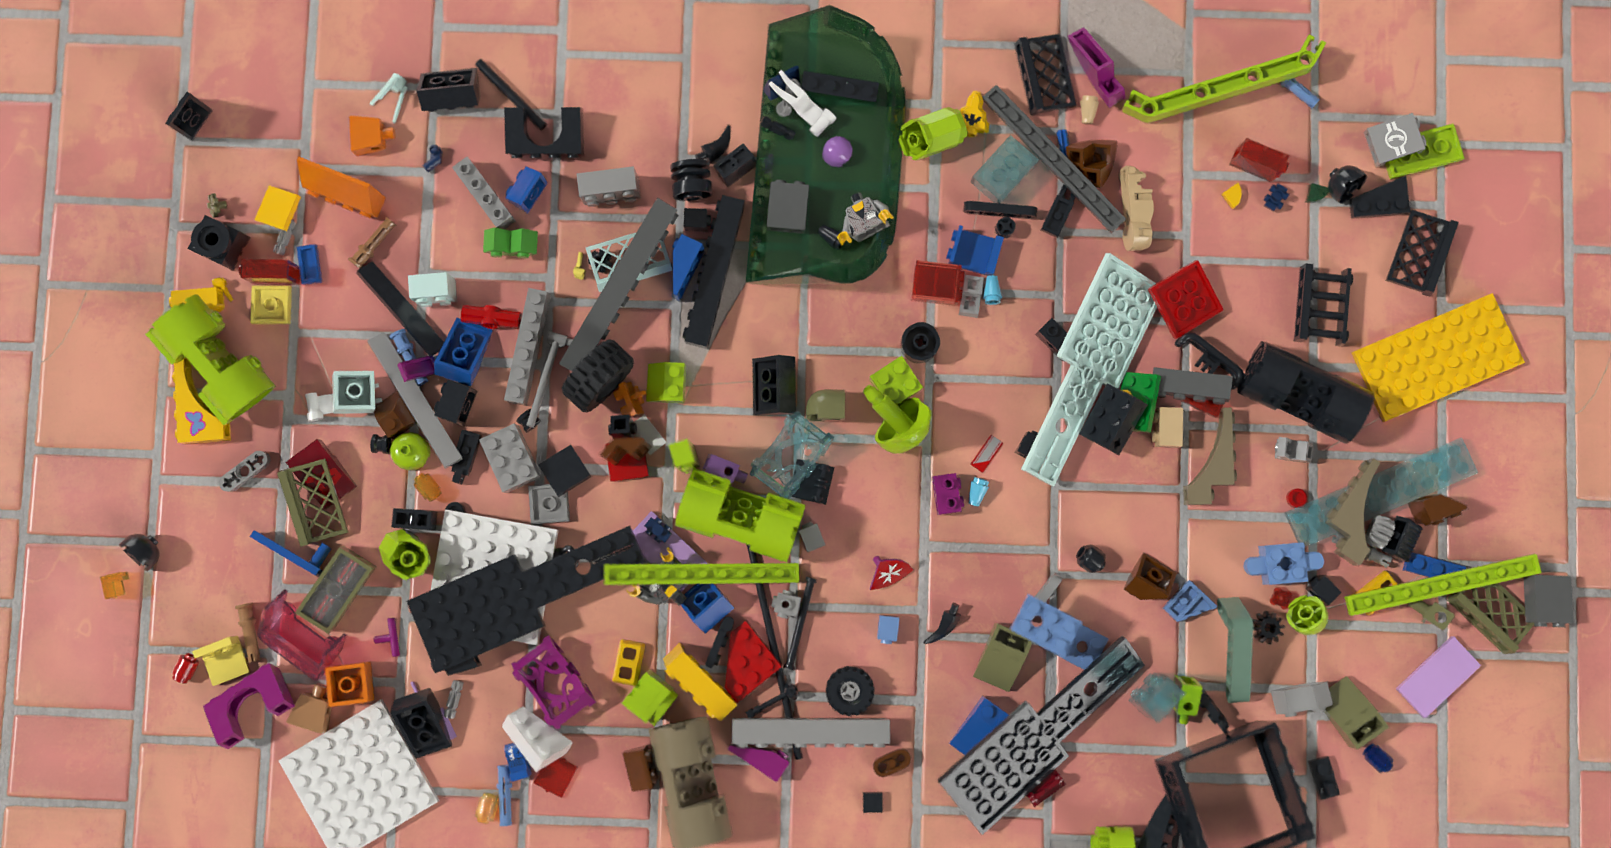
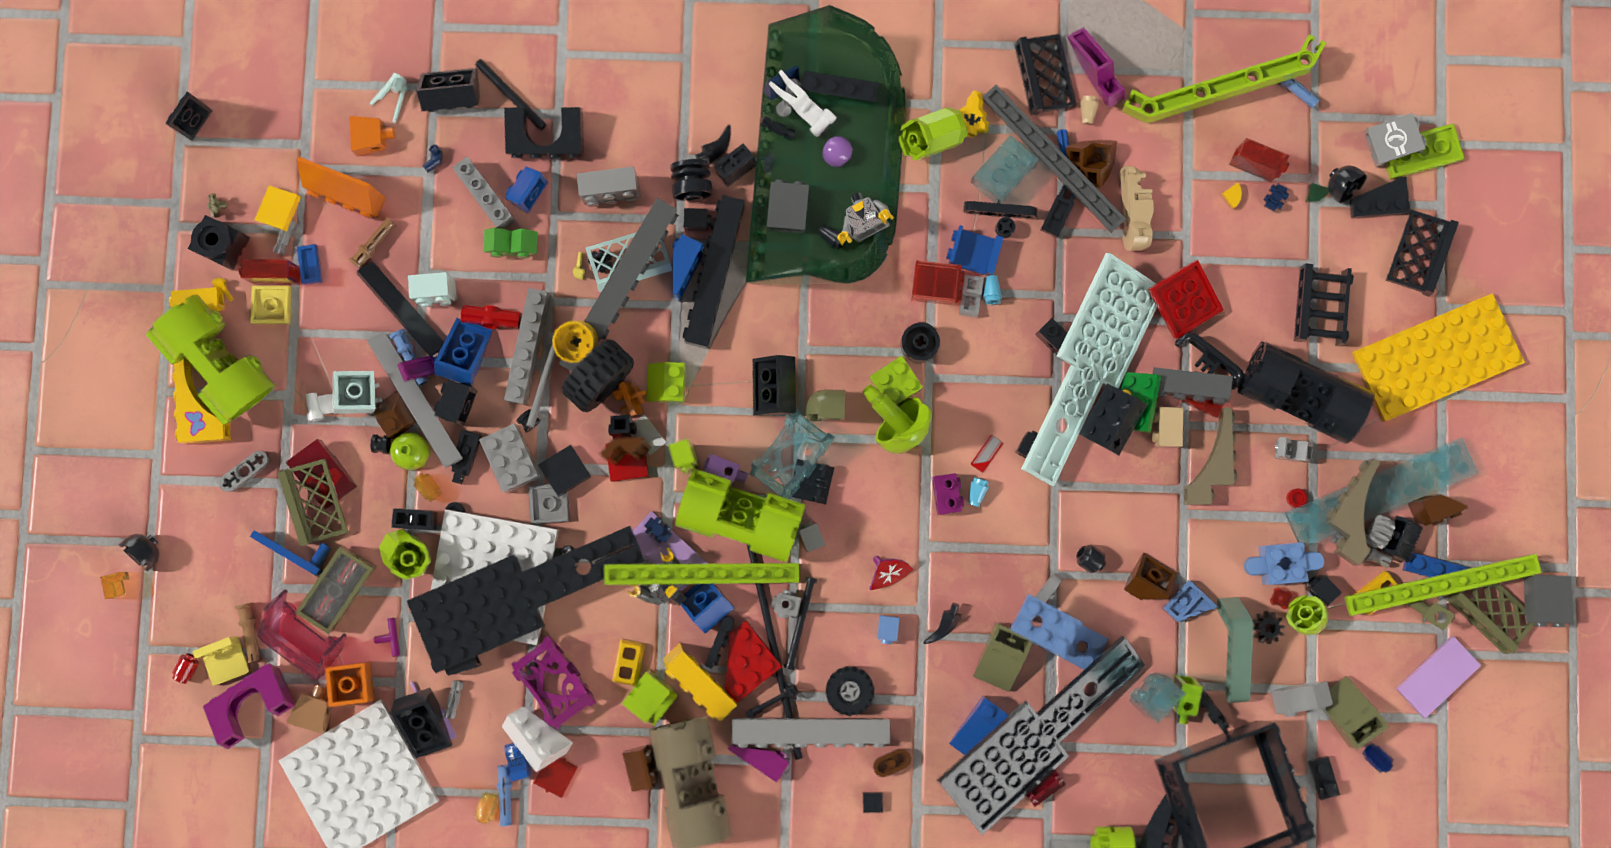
none -> yellow wheel [553,320,598,363]

